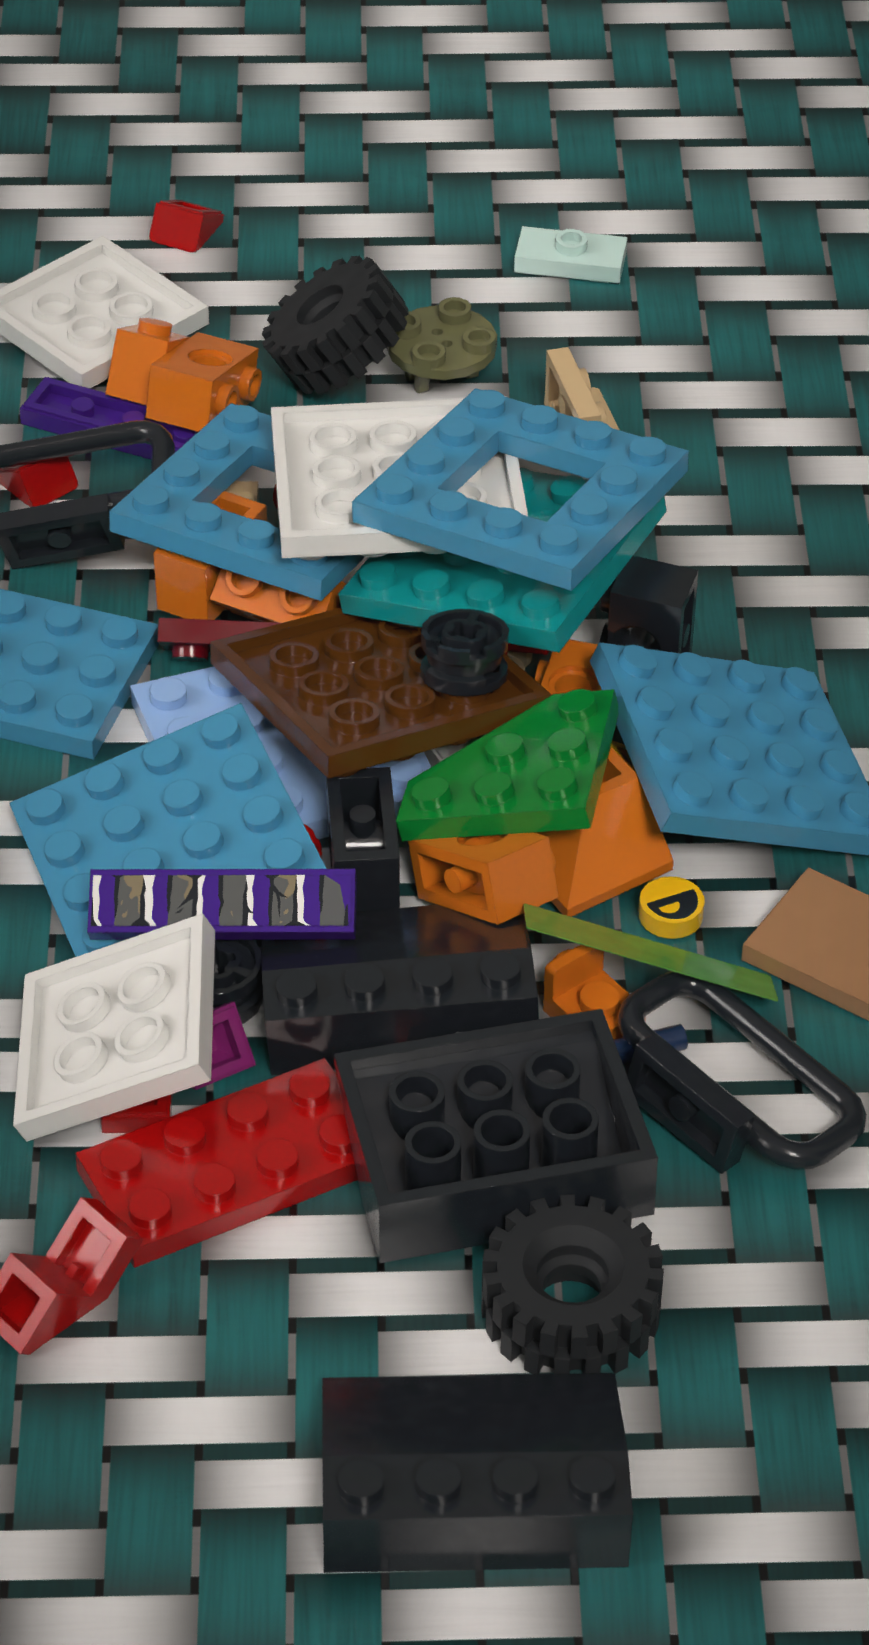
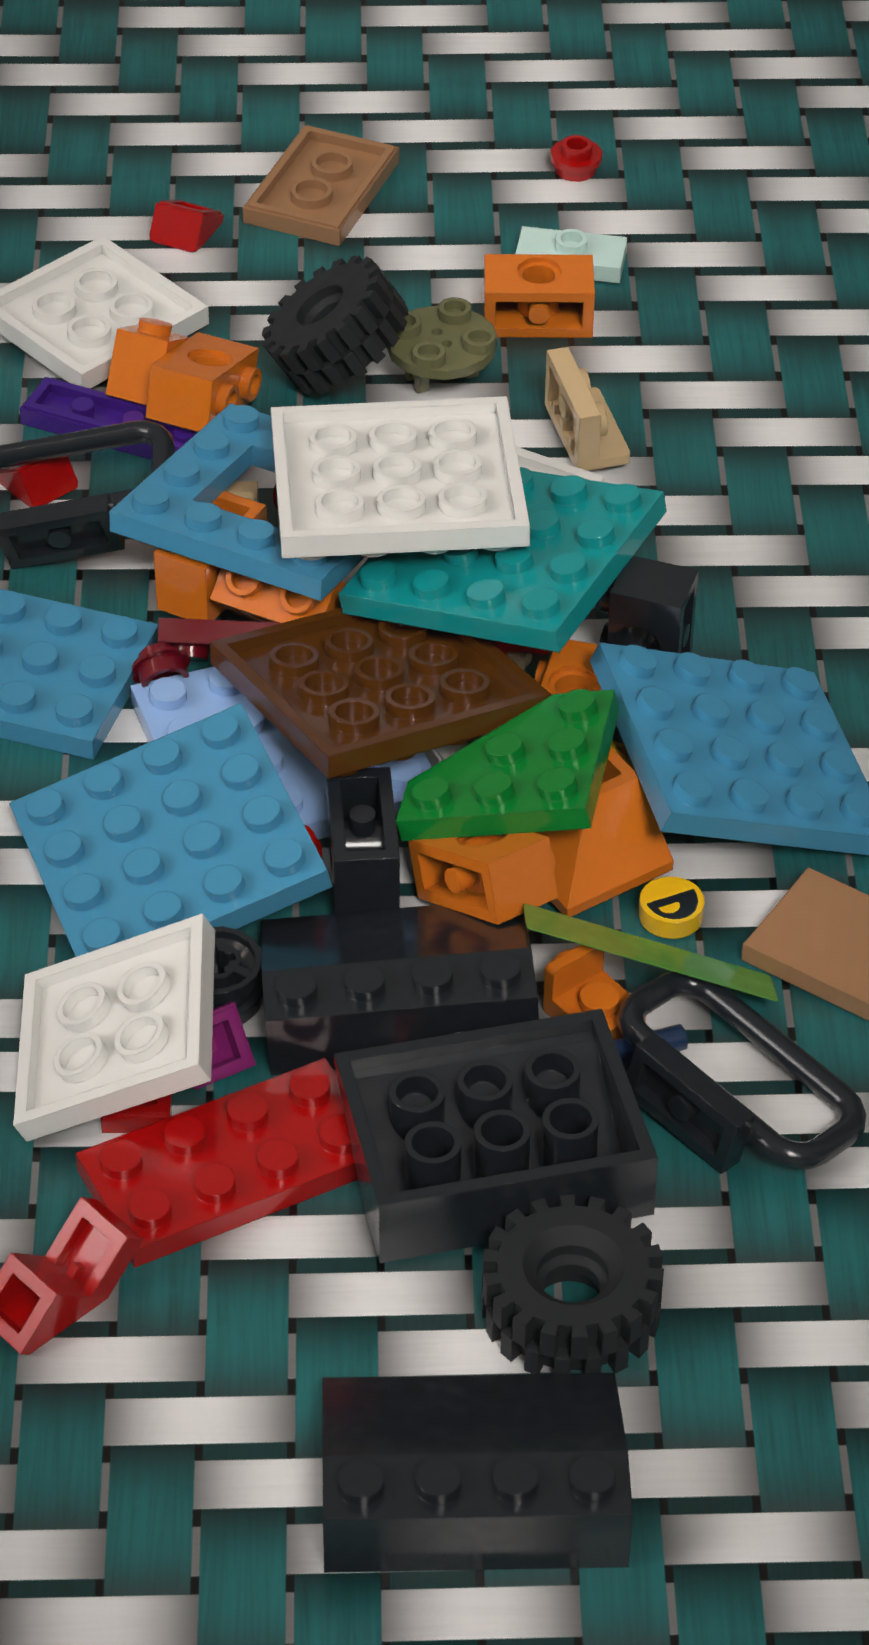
tile [87,869,357,940] -> none
dark azure plate [352,388,689,591] -> none
black wheel [420,609,509,697] -> none
none -> dark red plate [132,642,190,687]
none -> medium nougat tile [242,125,399,246]
none -> orange brick [483,254,595,338]
none -> red plate [551,135,602,182]

